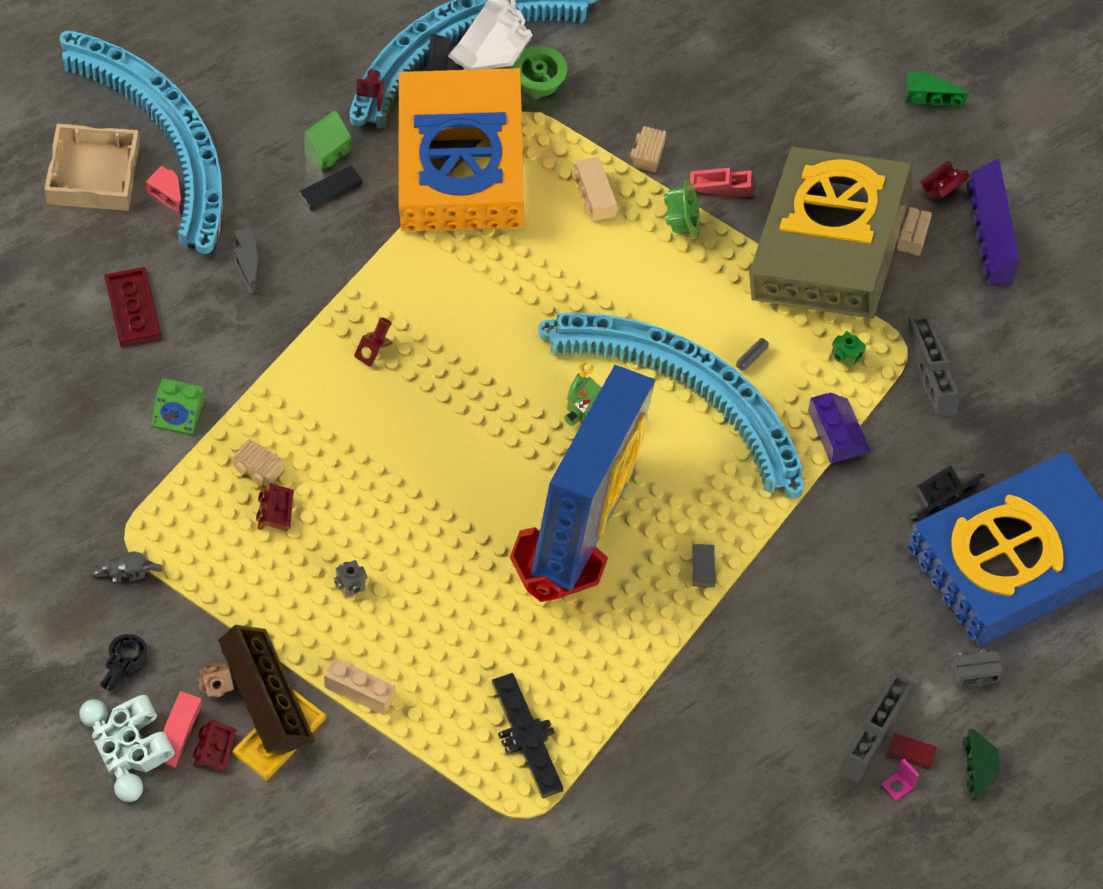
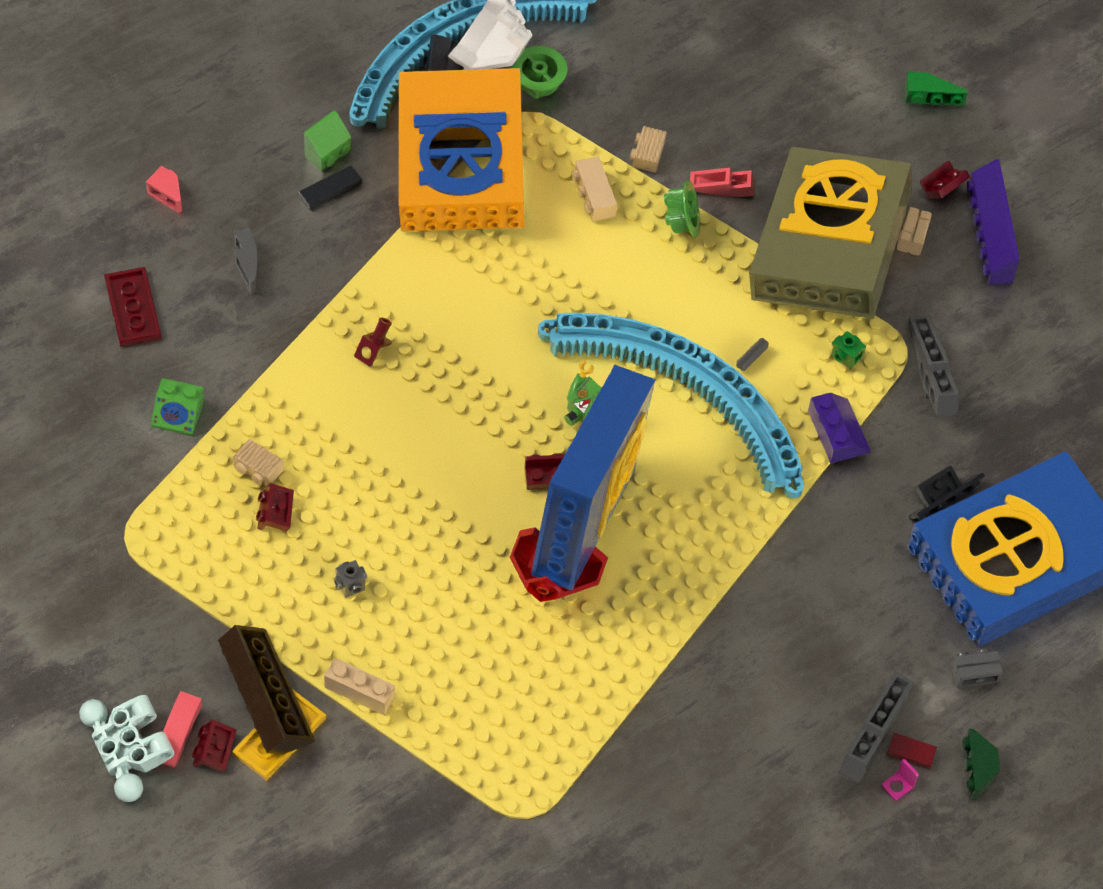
tan tile [44,124,140,211] -> none
medium azure gear [60,31,223,254] -> none
dark grey animal [91,551,163,583] -> none
black pin [100,634,147,691] -> none
medium nougat brick [197,663,234,698] -> none
dark red bracket [356,70,384,112] -> none
black hinge [492,673,564,799] -> none
dark grey tile [692,544,715,587] -> none
none -> dark red bracket [524,453,565,490]

